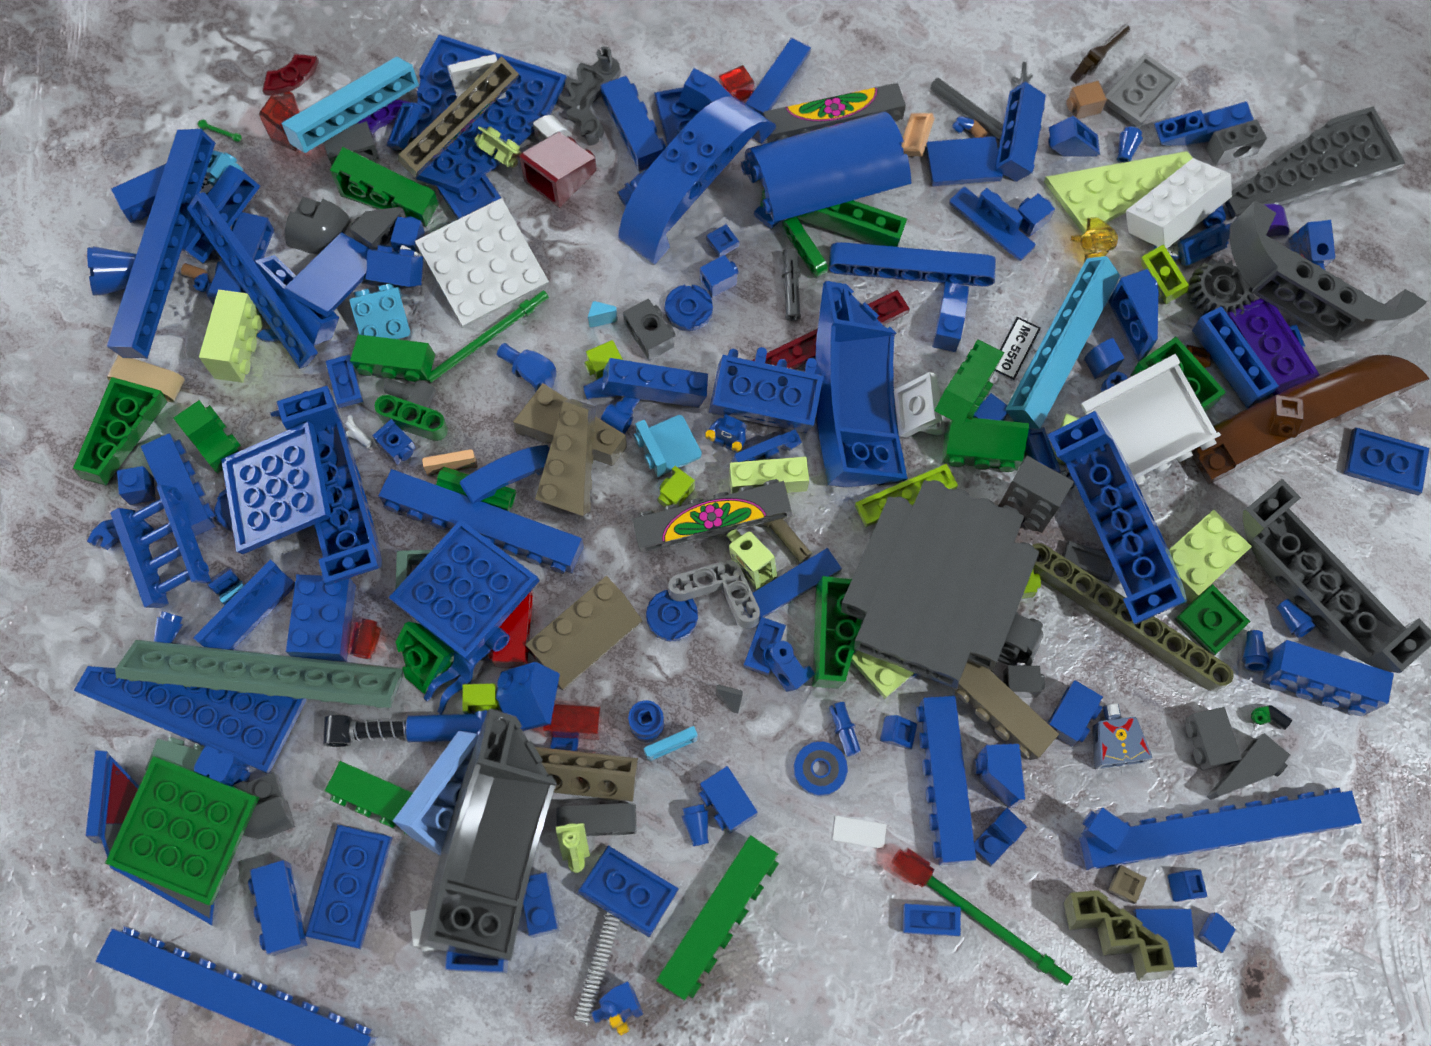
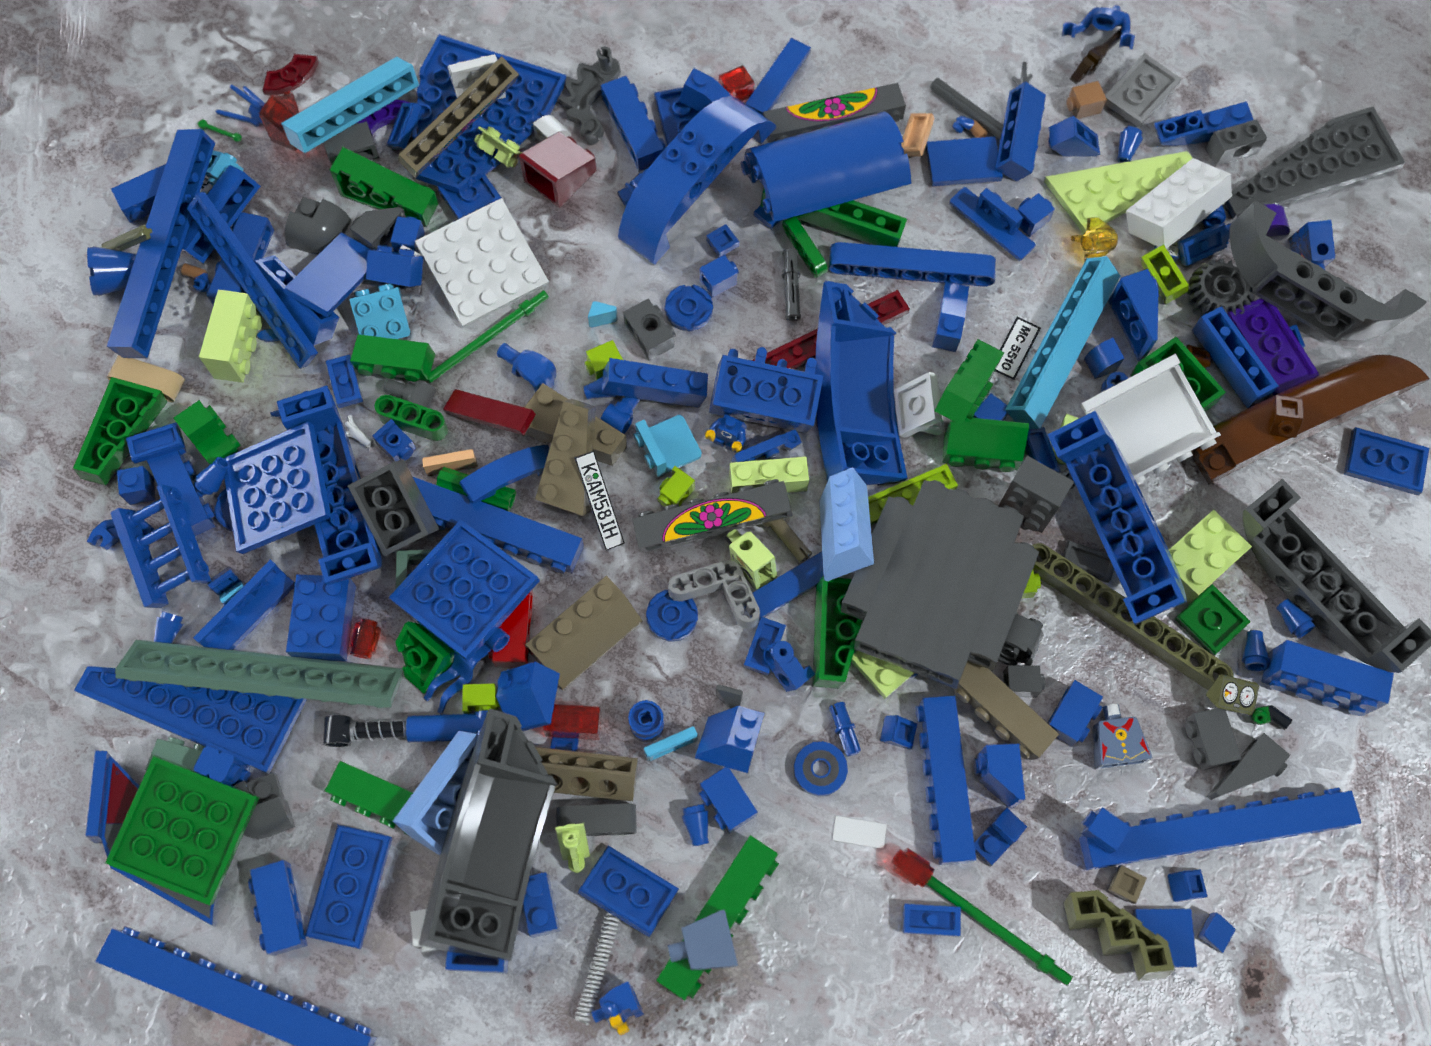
none -> olive axle [101,225,153,251]
none -> blue tile [126,422,186,464]
none -> blue cone [195,457,230,495]
none -> blue plant [216,84,274,127]
none -> dark grey brick [348,459,439,556]
none -> dark red tile [443,389,536,435]
none -> sticker [575,451,625,551]
none -> sand blue torso [667,910,738,971]
none -> blue slope [695,706,765,773]
none -> light blue slope [819,467,874,582]
none -> blue piece [1062,5,1135,50]
none -> slope [1206,675,1259,715]

